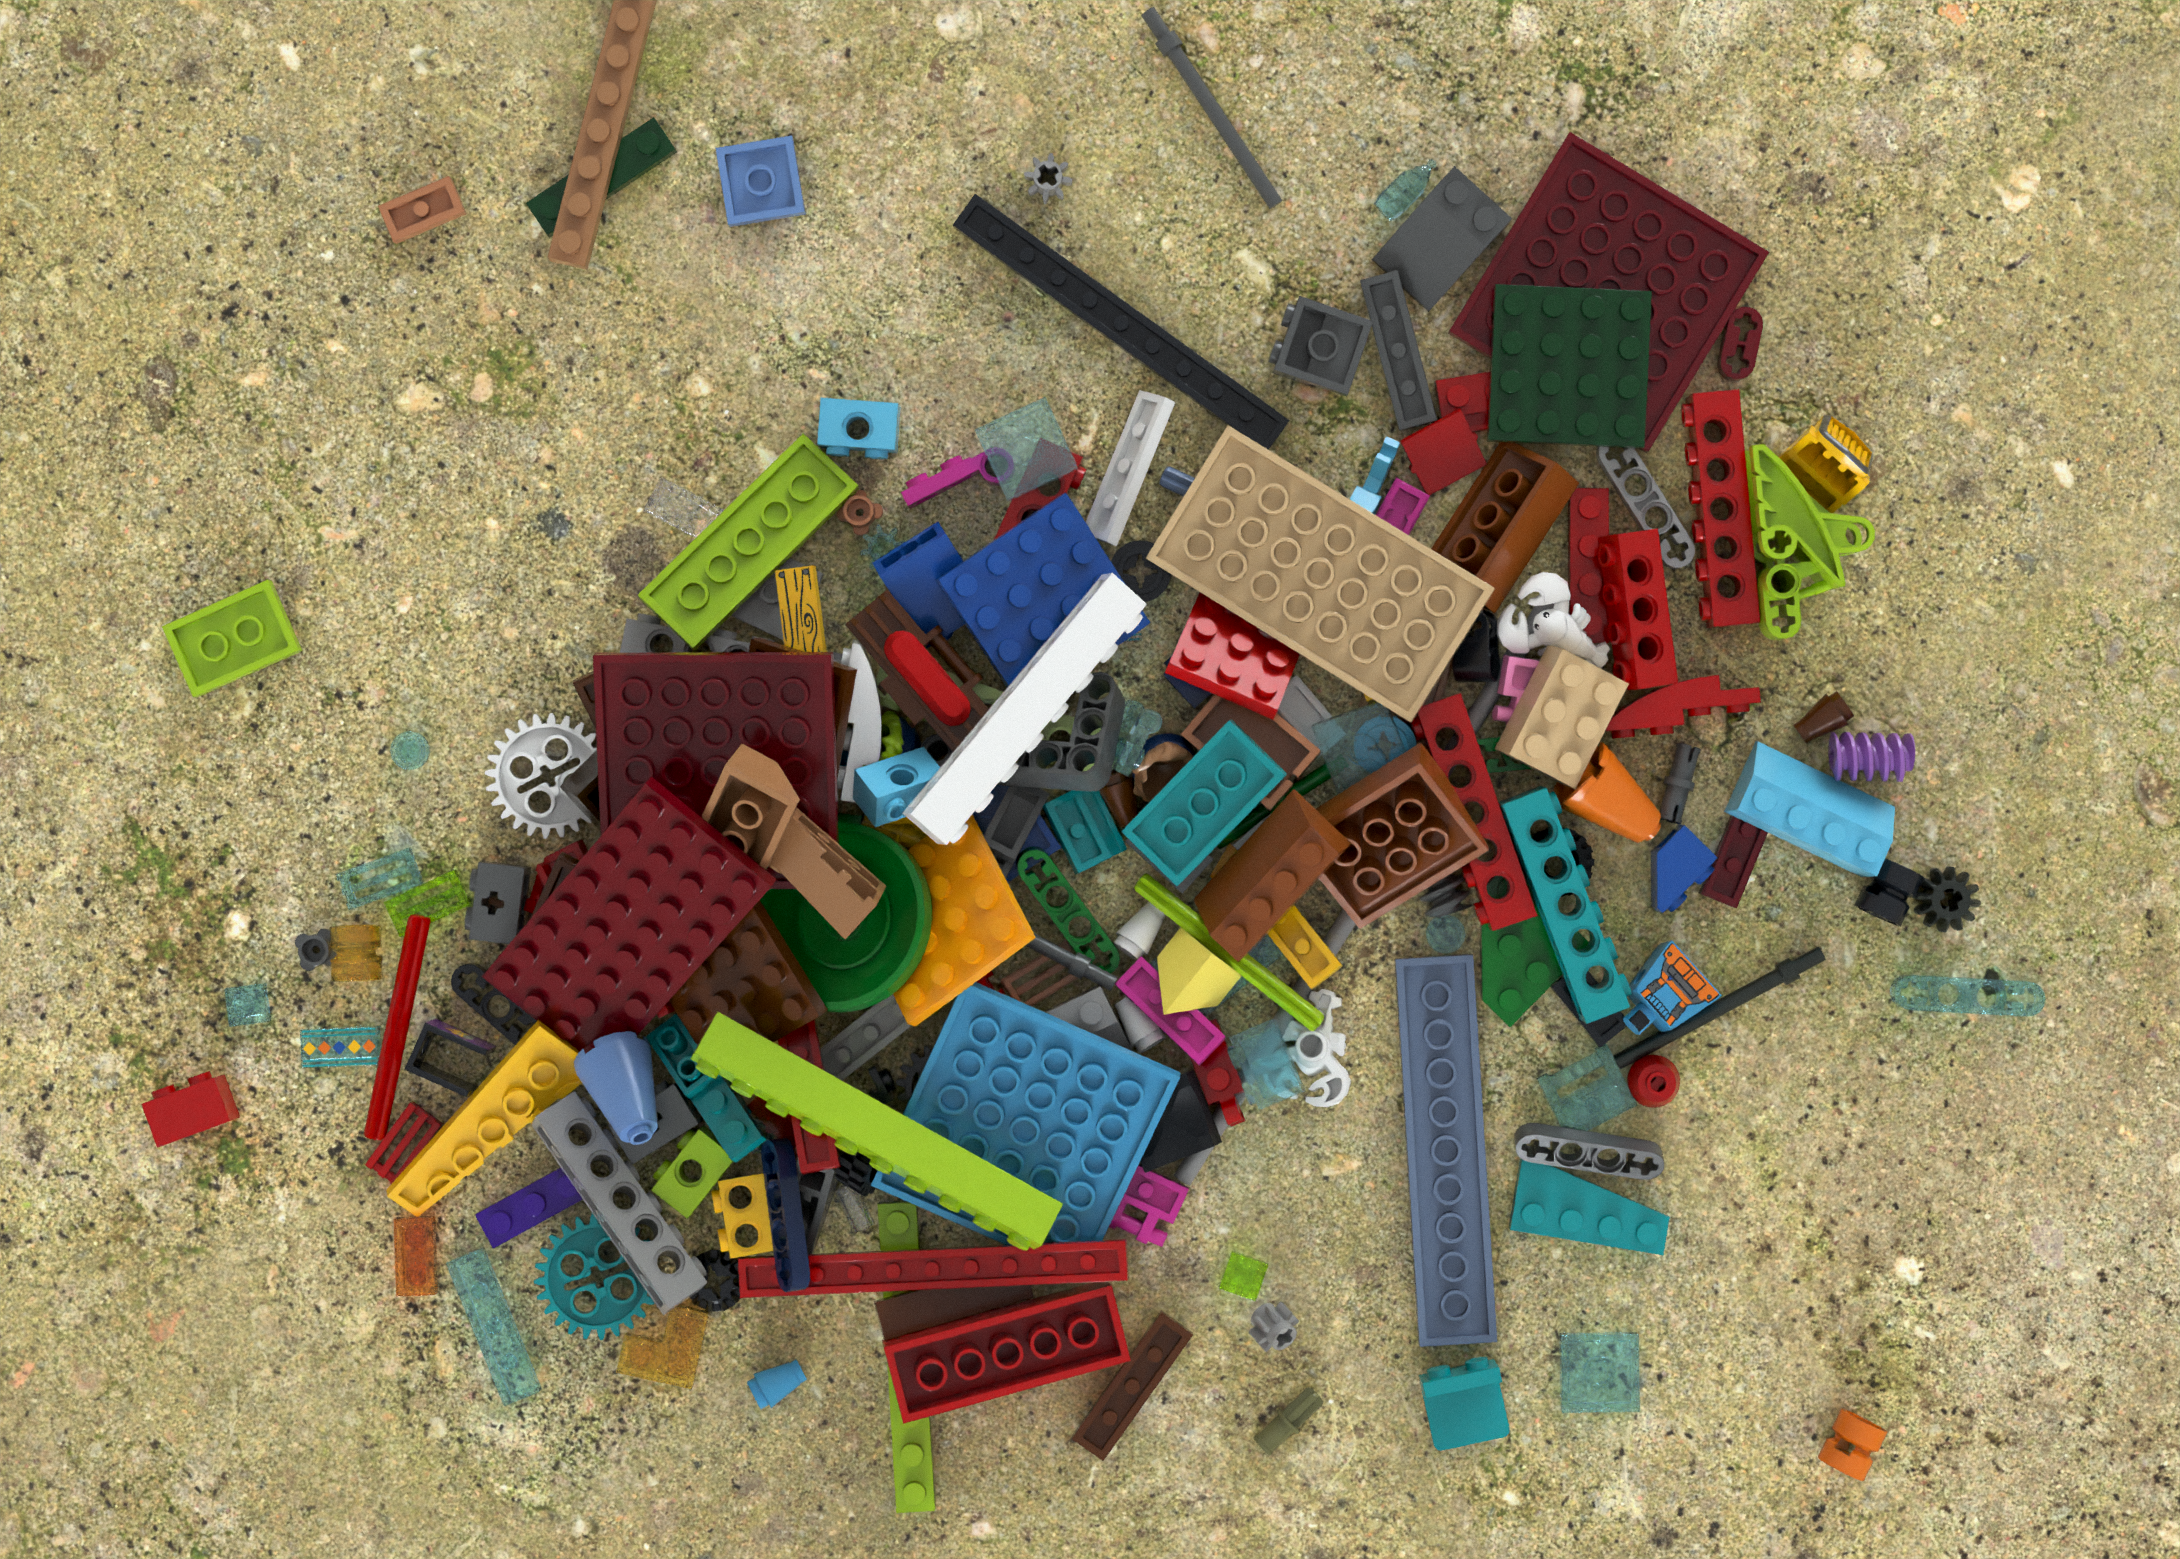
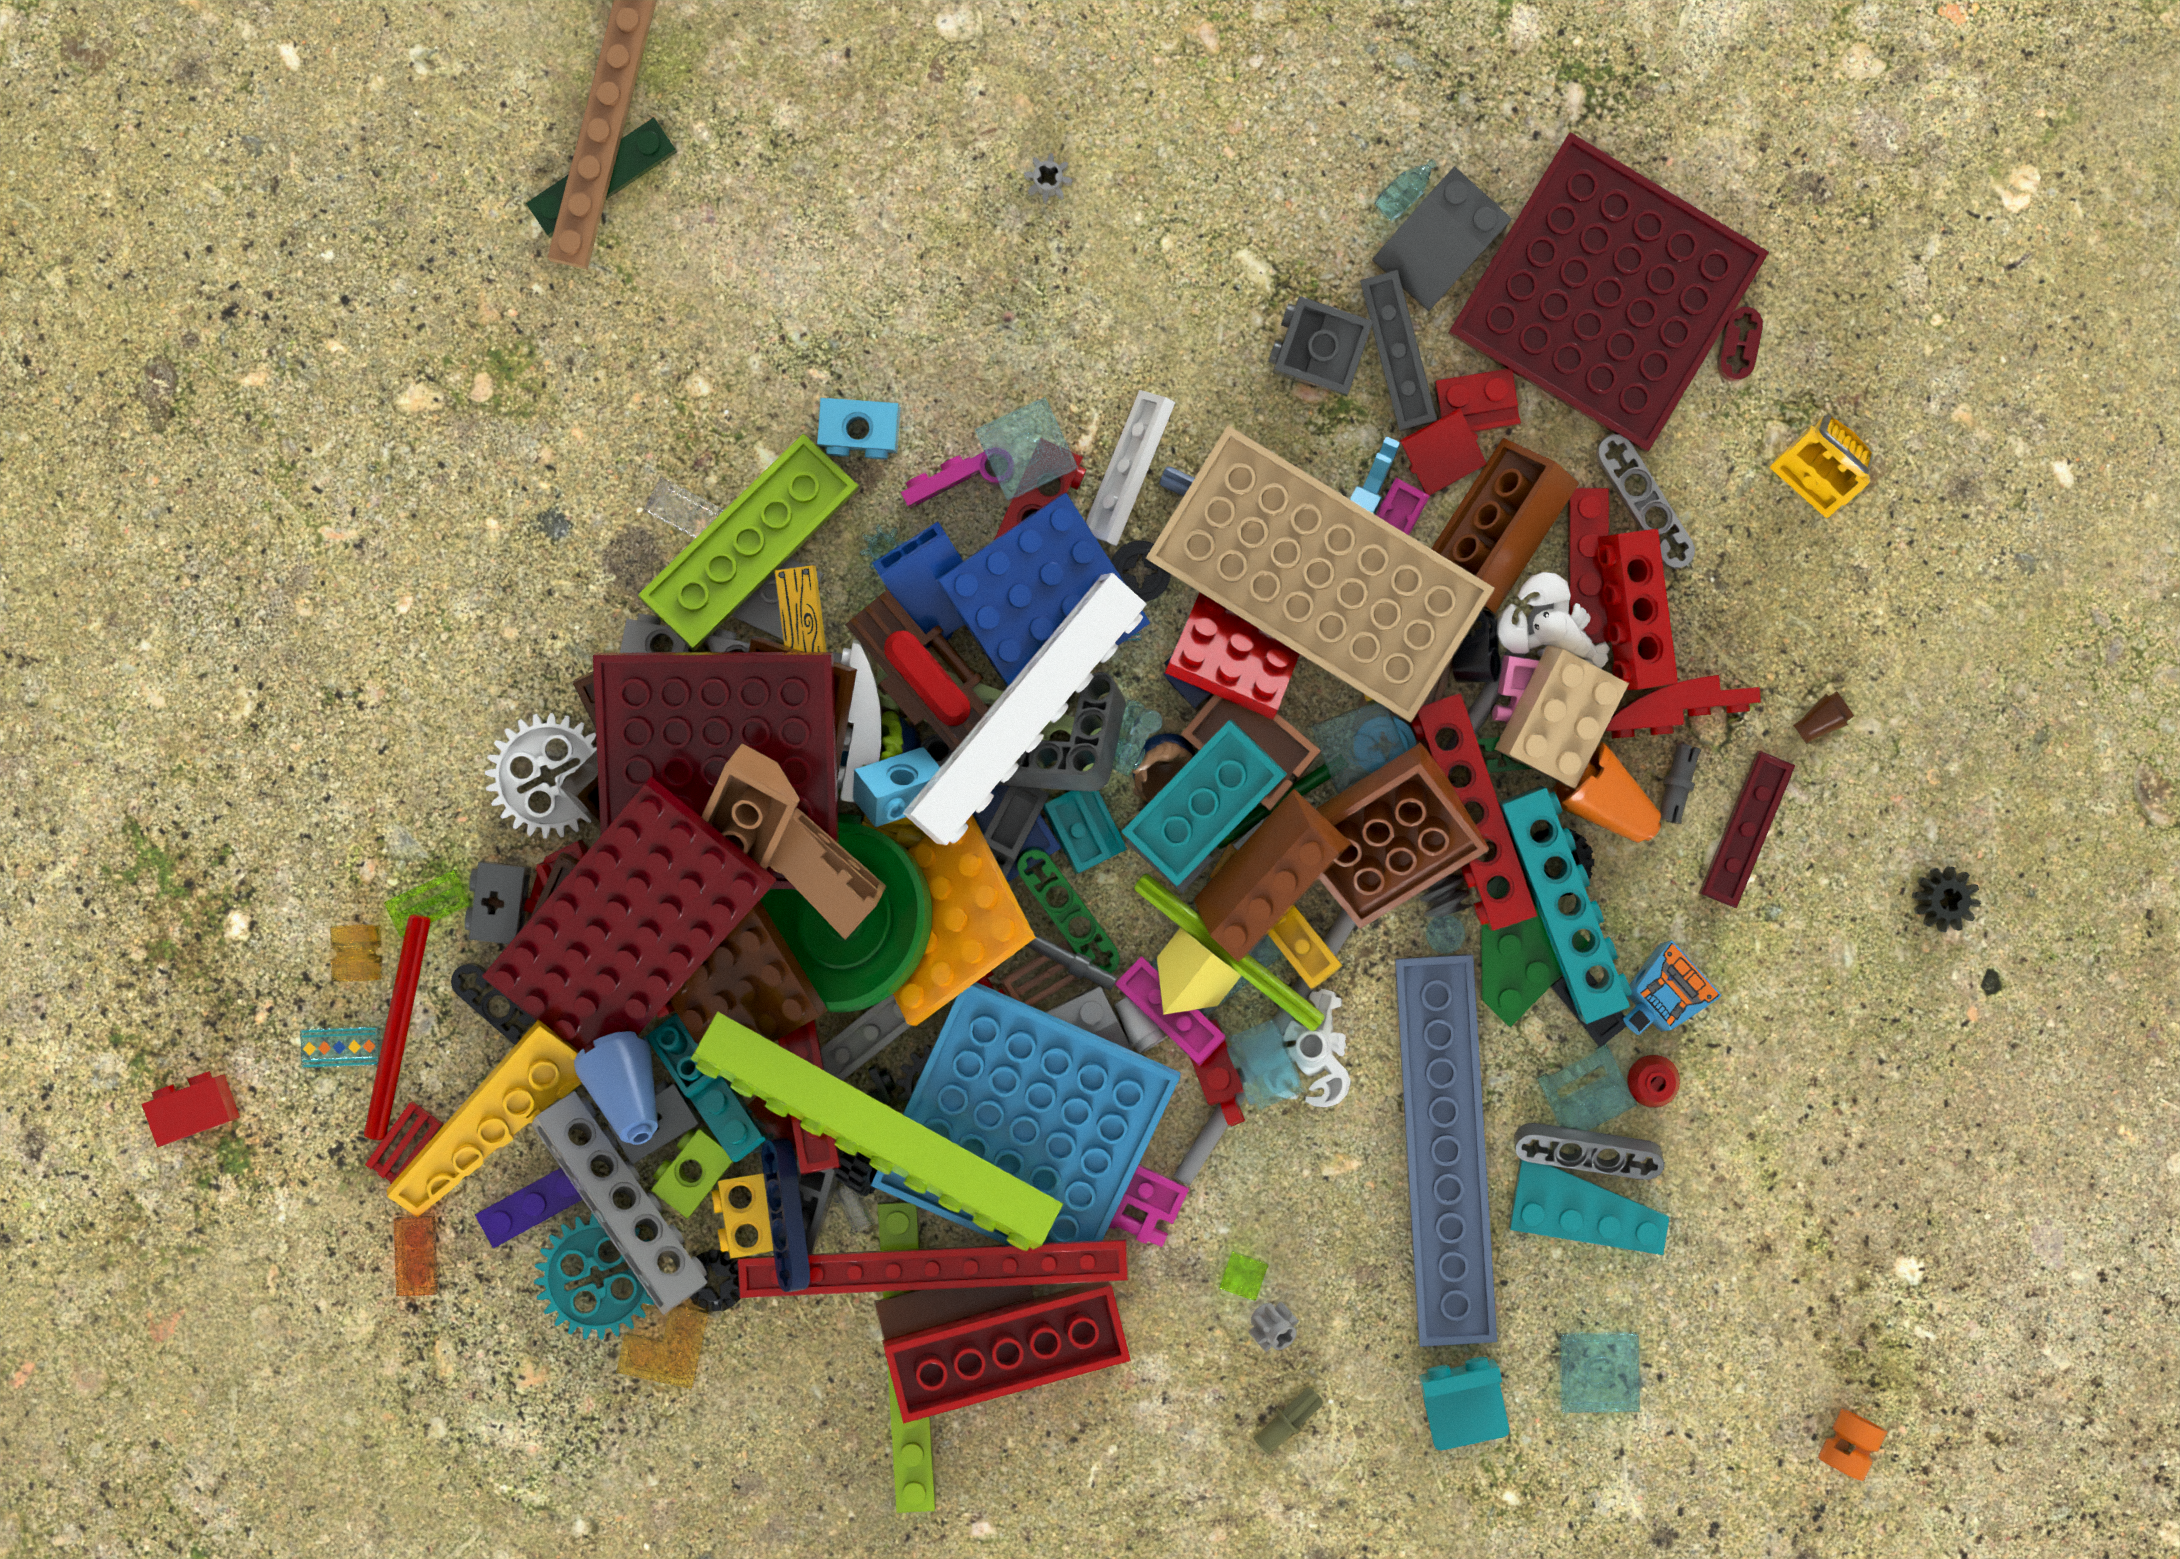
lime plate [162,580,303,698] -> none
clear light blue plate [224,983,271,1027] -> none
dark grey plate [295,929,338,971] -> none
clear light blue tile [336,848,424,910] -> none
nougat plate [378,176,467,244] -> none
clear light blue plate [390,731,430,770] -> none
black piece [404,1019,496,1097] -> none
clear light blue tile [446,1247,542,1406] -> none
medium blue plate [716,135,806,227] -> none
dark azure cone [747,1359,807,1409] -> none
nougat plate [837,490,883,536] -> none
black plate [953,194,1290,450] -> none
reddish brown plate [1072,1310,1193,1461] -> none
reddish brown cone [1098,767,1139,827] -> none
white cone [1113,901,1166,961] -> none
black brick [1140,1069,1222,1173] -> none
dark grey bar [1141,7,1283,209] -> none
white tile [1277,675,1347,759] -> none
dark green plate [1487,284,1652,449] -> none
pearl dark grey bar [1613,947,1826,1069] -> none
blue slope [1651,824,1718,913] -> none
red brick [1681,389,1760,628] -> none
medium azure slope [1724,741,1895,877] -> none
lime piece [1745,444,1875,640] -> none
medium lavender piece [1828,732,1915,782] -> none
black wheel [1854,858,1924,927] -> none
clear light blue beam [1890,974,2046,1017] -> none

